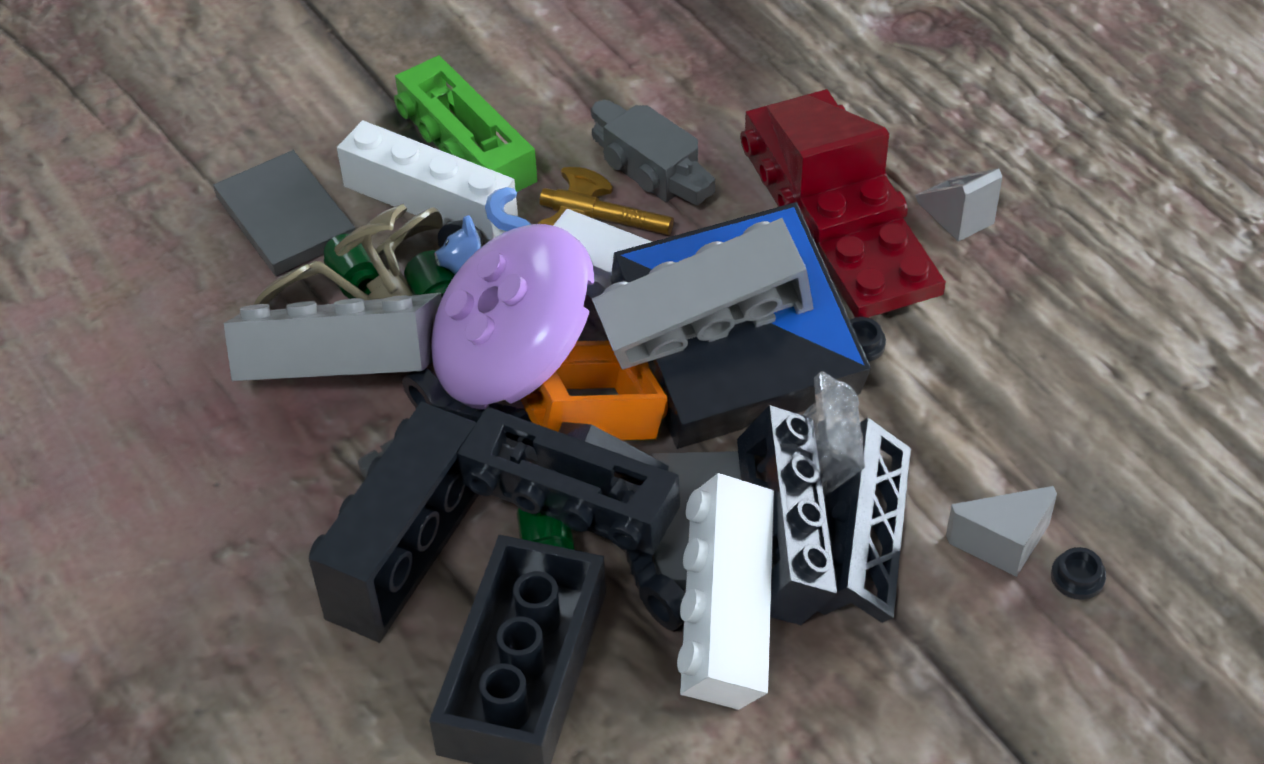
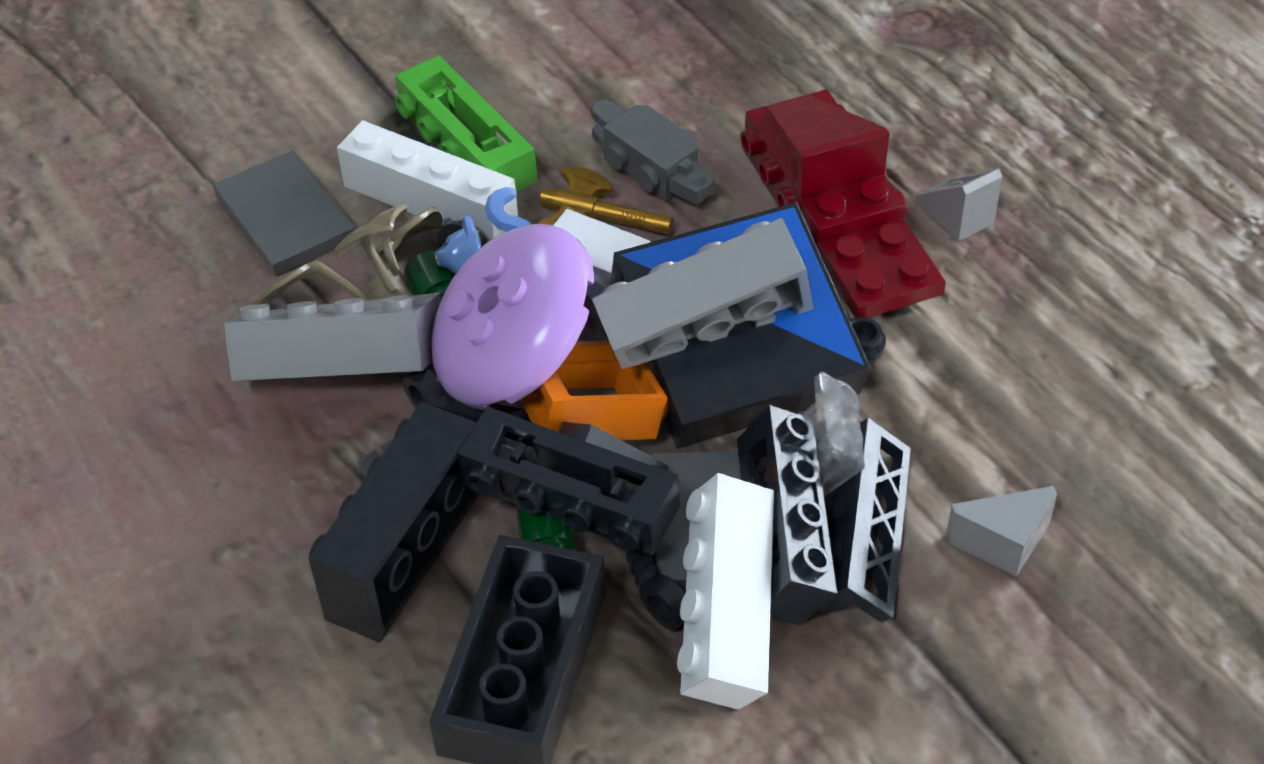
dark green brick [324,234,379,299] -> none
black plate [1051,547,1106,600] -> none

